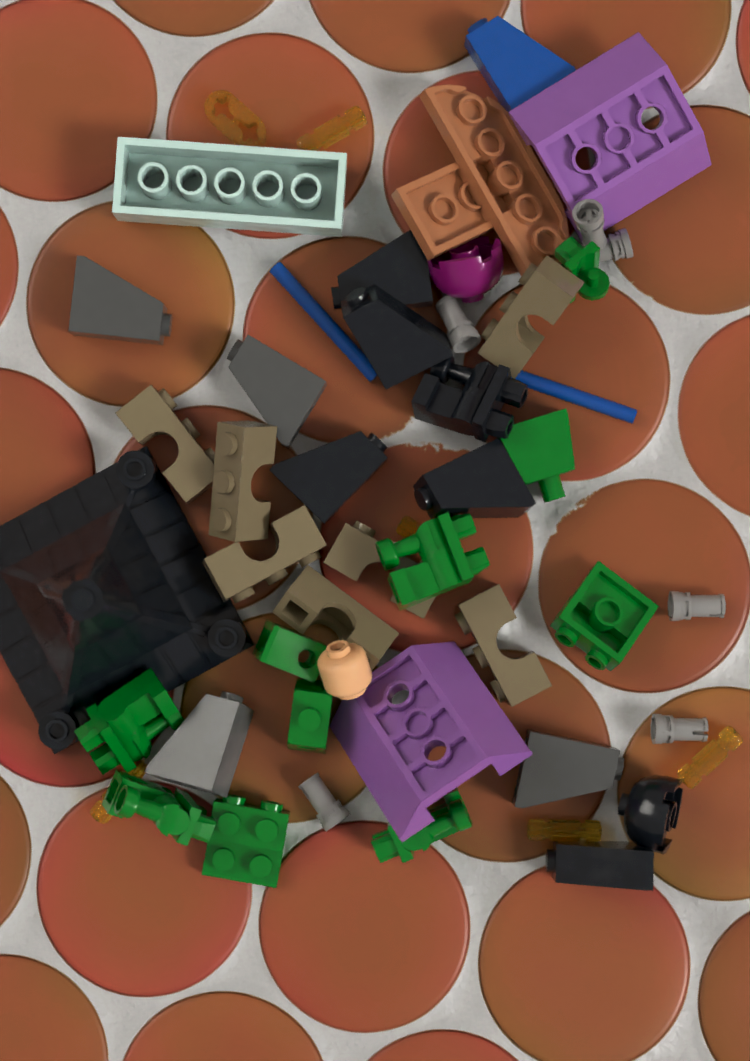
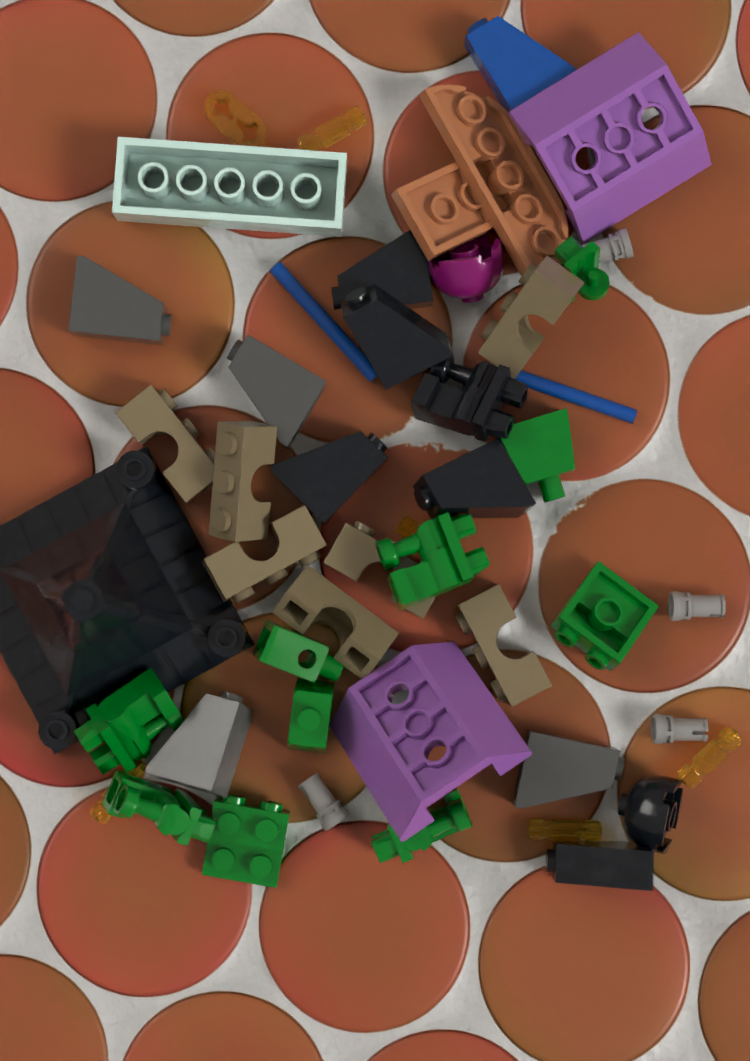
light nougat head [317,640,372,700] -> none
light grey pin [435,296,481,353] -> none
light grey pin [572,199,607,251] -> none

